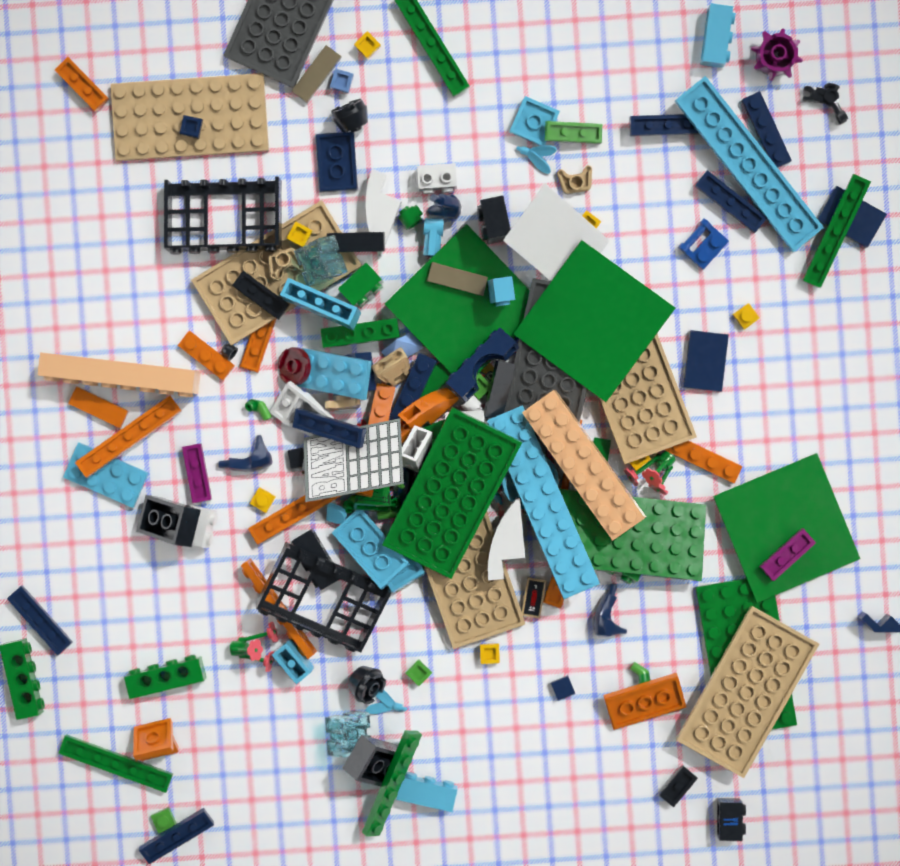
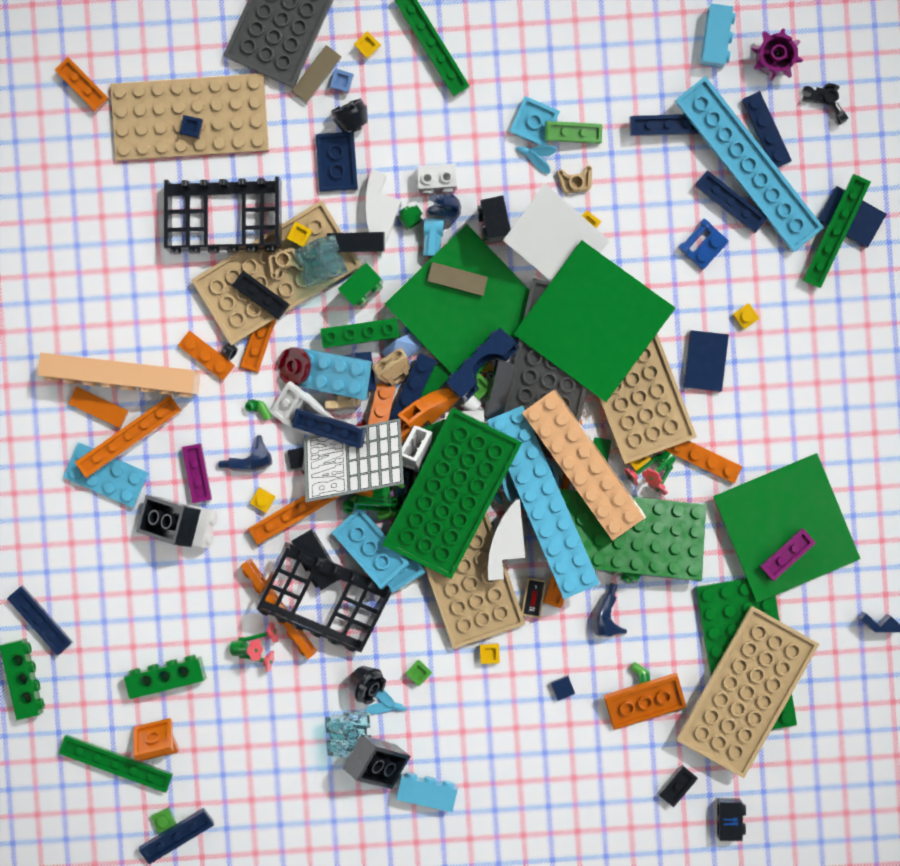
medium azure brick [272,638,314,685] -> none
medium azure brick [280,278,361,330] -> none
medium azure tile [326,503,347,524] -> none
green plate [362,730,422,837] -> none
medium azure brick [487,276,515,307] -> none

